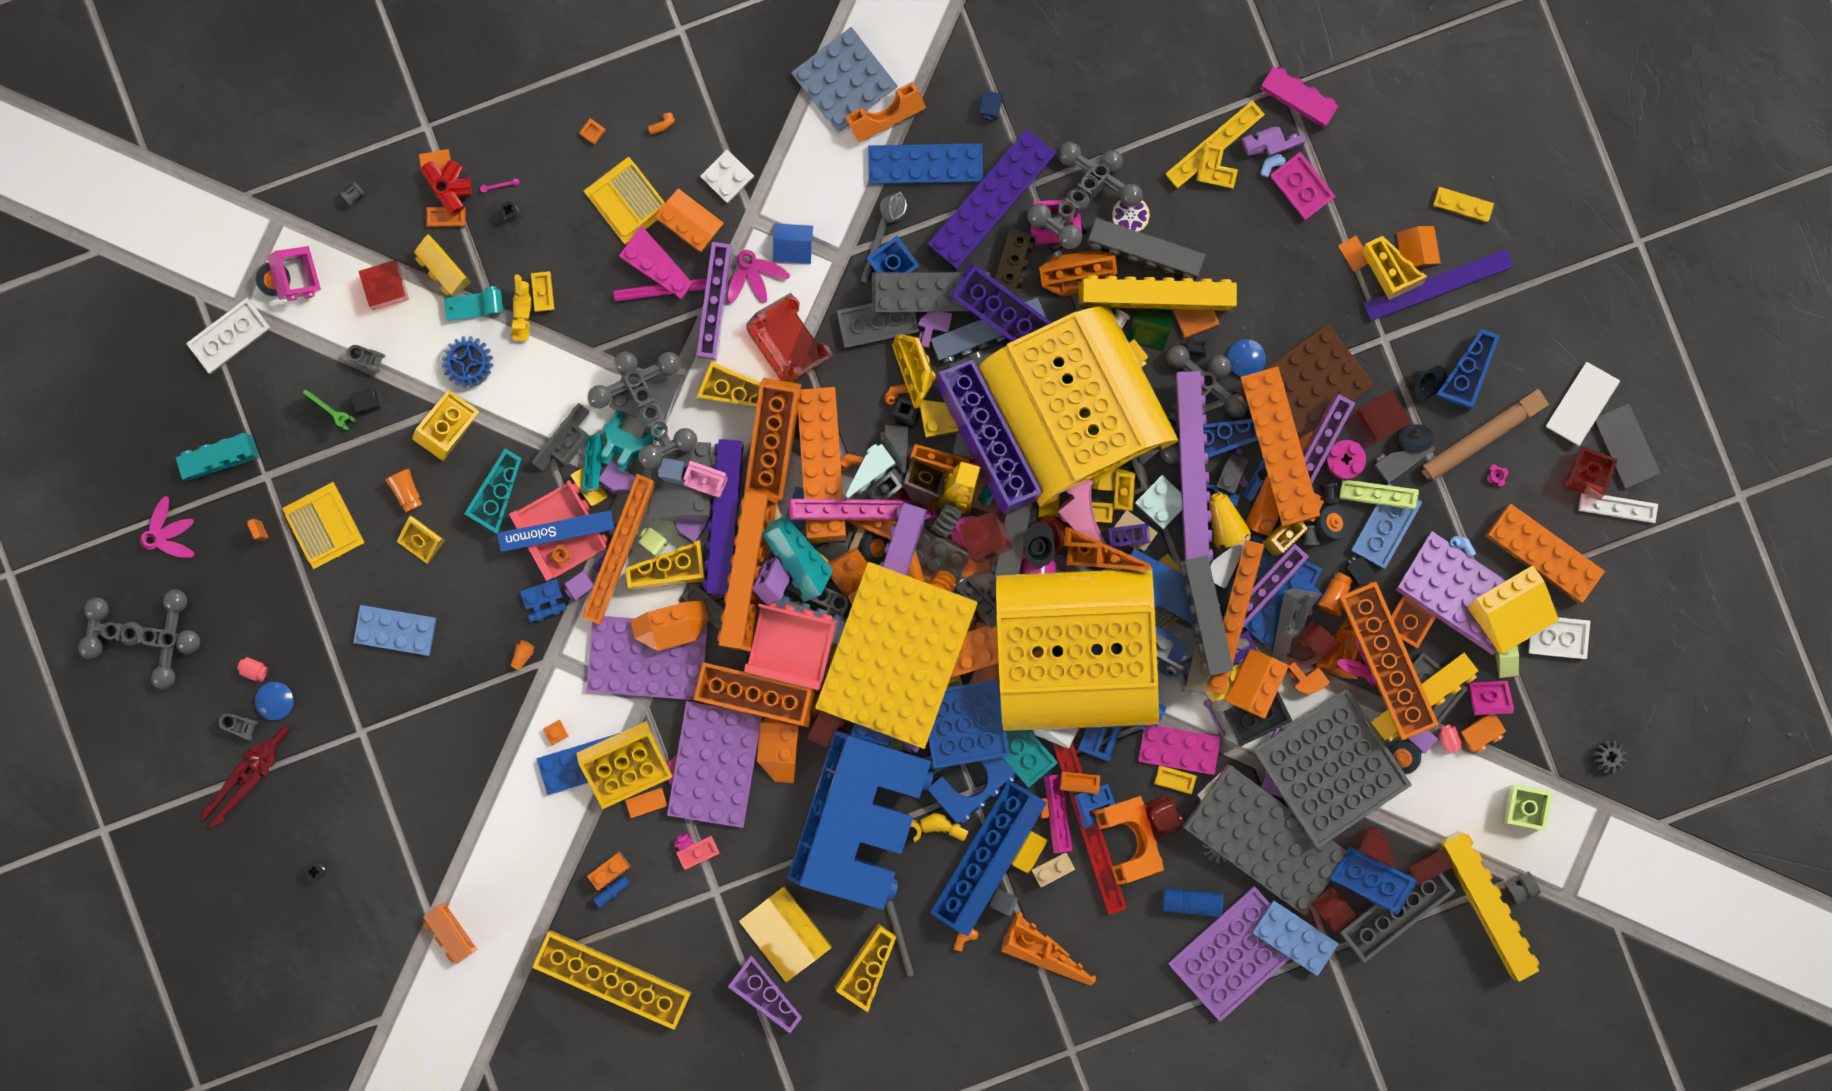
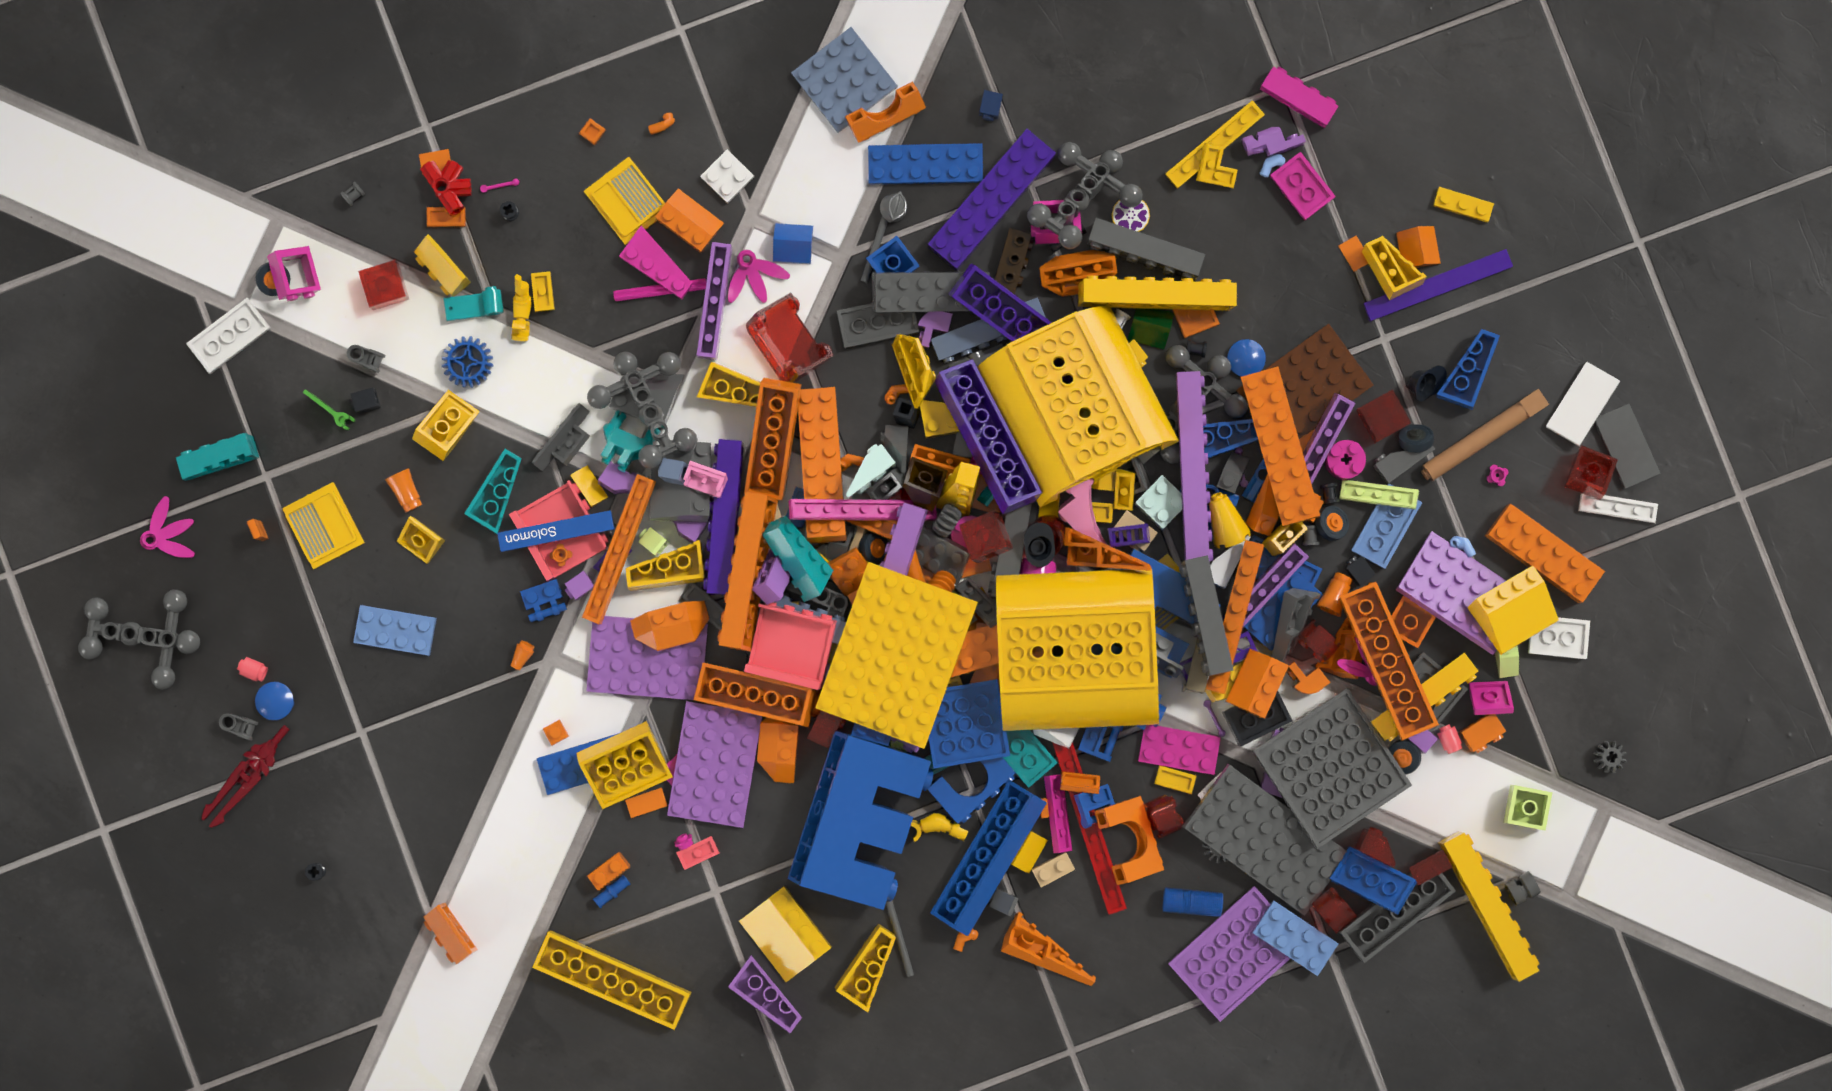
teal tile [581,433,604,493] -> none

